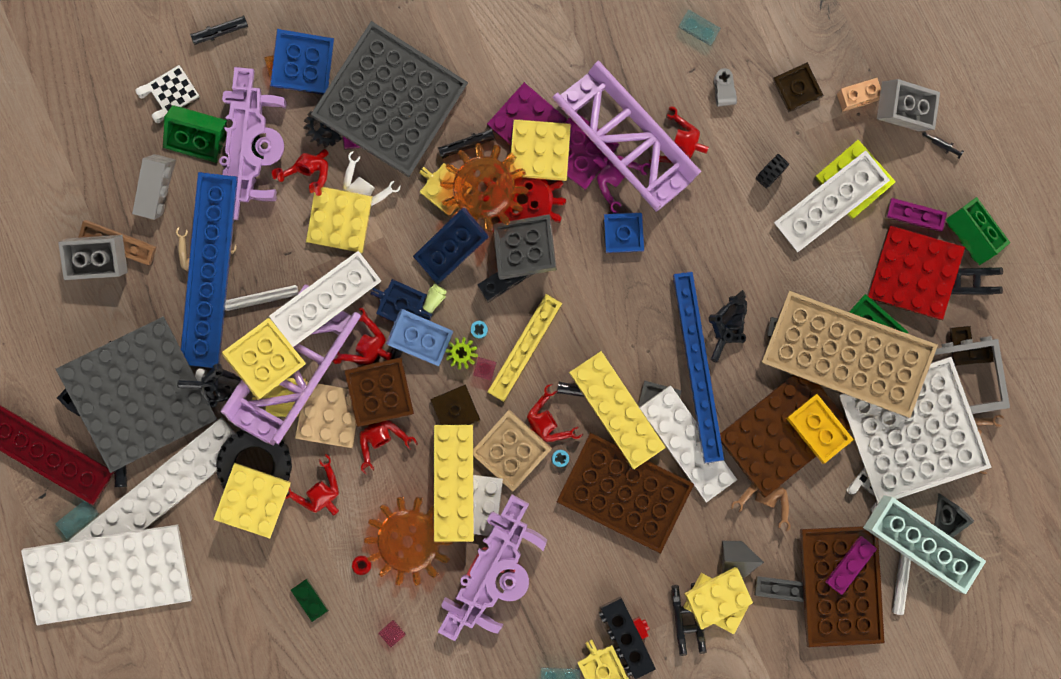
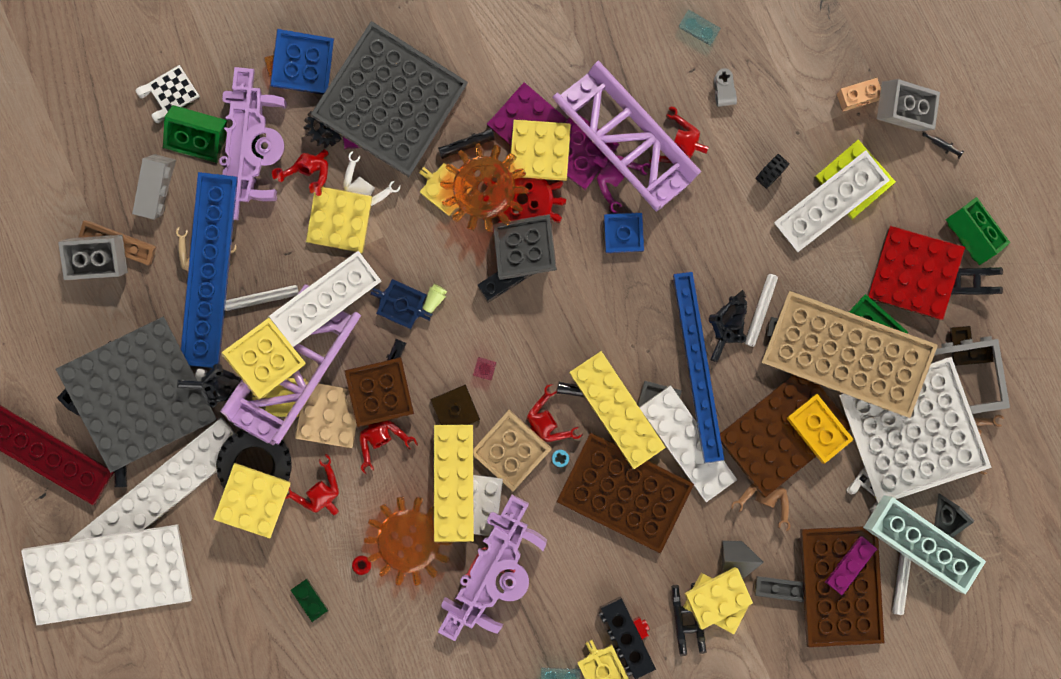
clear light blue plate [55,501,99,539] -> none
black pin [190,15,248,45] -> none
red piece [332,308,392,365] -> none
clear pink plate [378,619,406,648] -> none
medium blue plate [386,309,453,366] -> none
dark blue plate [413,207,489,285] -> none
lime gear [445,337,478,370] -> none
medium azure bush [471,321,488,339] -> none
light yellow tile [487,294,562,402] -> none
dark brown plate [773,62,824,113] -> none
magenta plate [886,198,947,232] -> none
none -> white axle [745,274,778,347]

